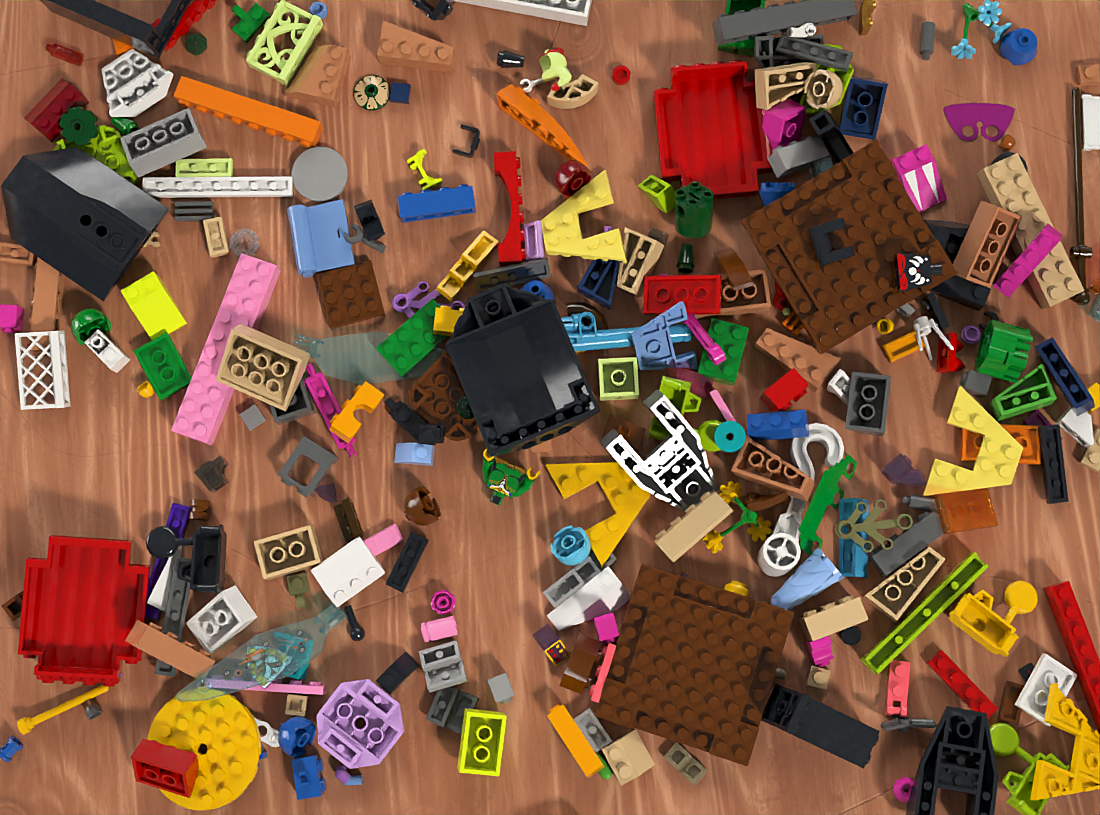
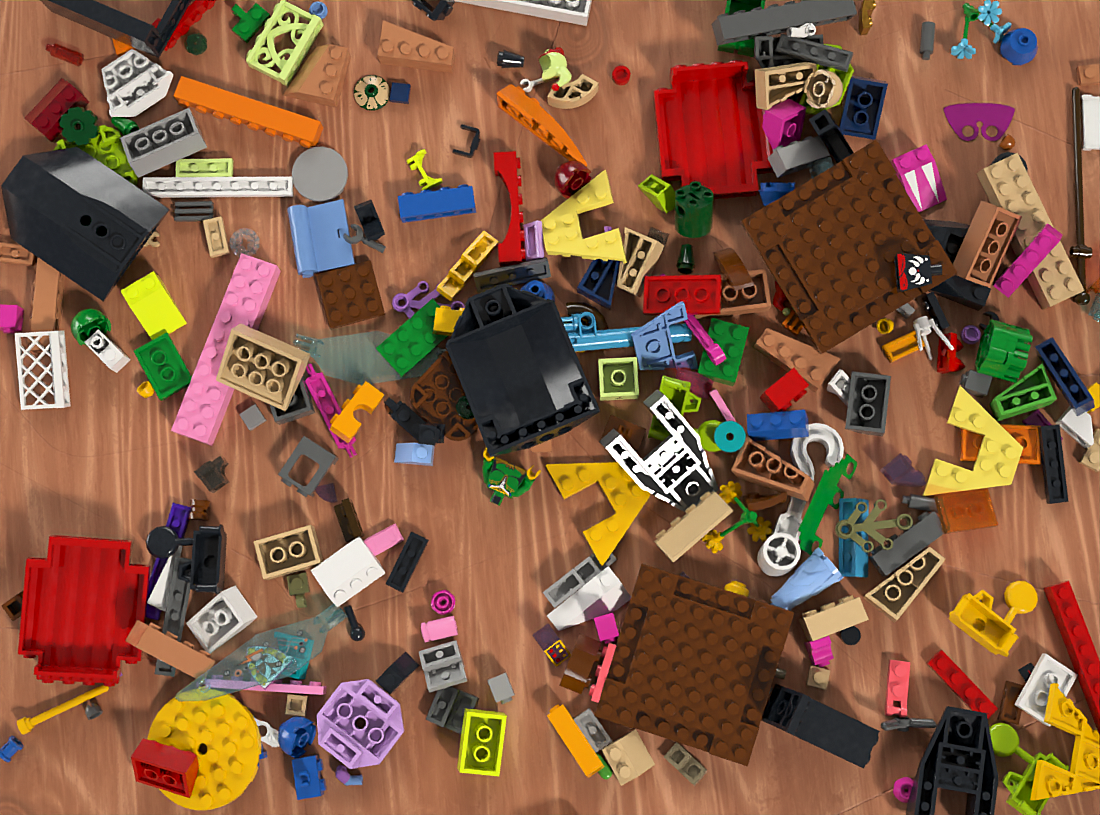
reddish brown cylinder [404,486,441,526] -> none
medium azure cylinder [550,526,591,566] -> none
black connector [808,218,855,267] -> none
lime tile [860,552,989,674] -> none

